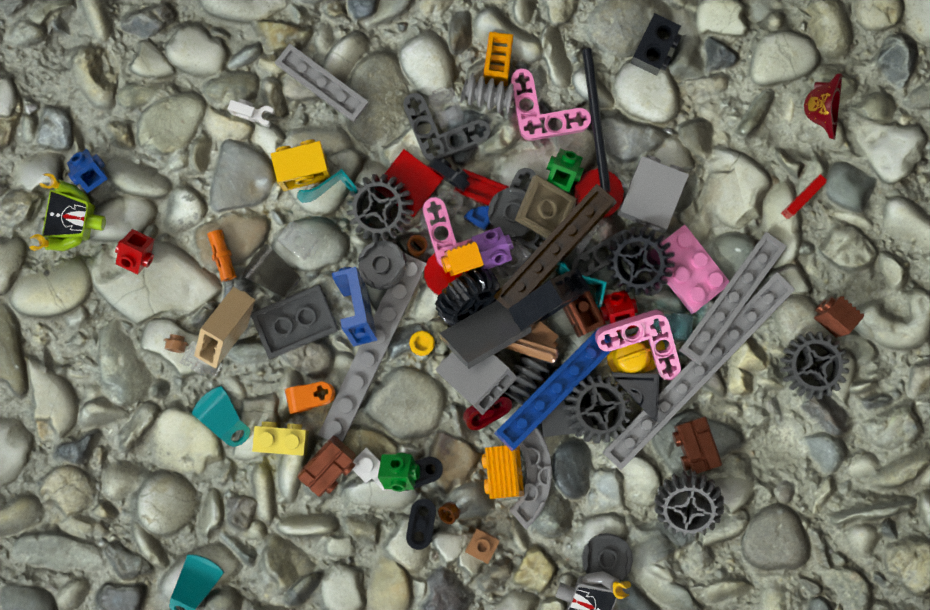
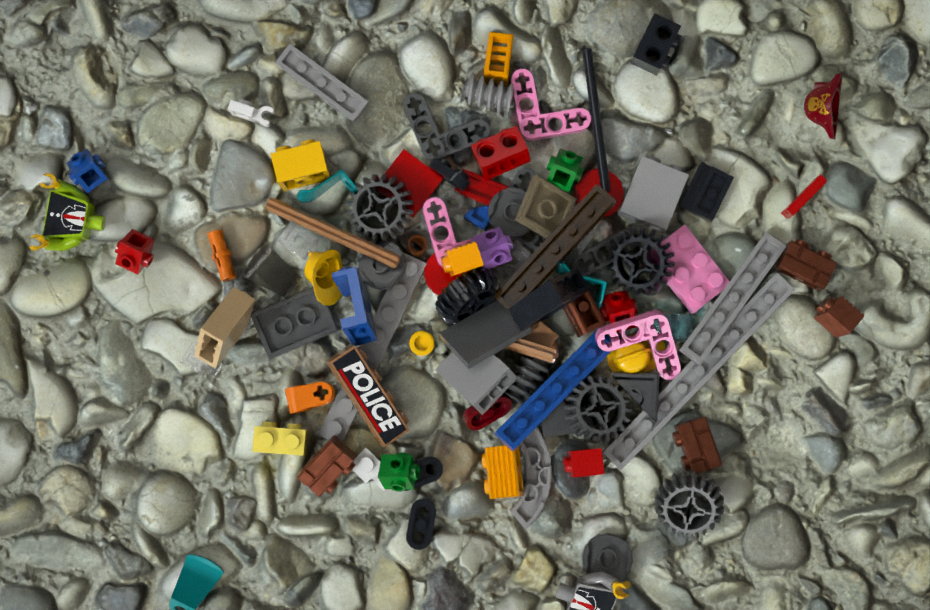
medium nougat plate [164,334,189,353] -> none
teal piece [192,386,250,447] -> none
clear brick [429,87,463,129] -> none
reddish brown hinge [438,501,461,524] -> none
medium nougat brick [465,527,500,564] -> none
dark grey gear [780,331,850,400] -> none
none -> medium nougat axle [265,198,401,268]
none -> yellow piece [304,249,343,306]
none -> brick [325,344,410,448]
none -> red brick [471,126,531,181]
none -> red brick [563,448,604,478]
none -> black plate [678,161,734,223]
none -> copper brick [774,239,837,291]

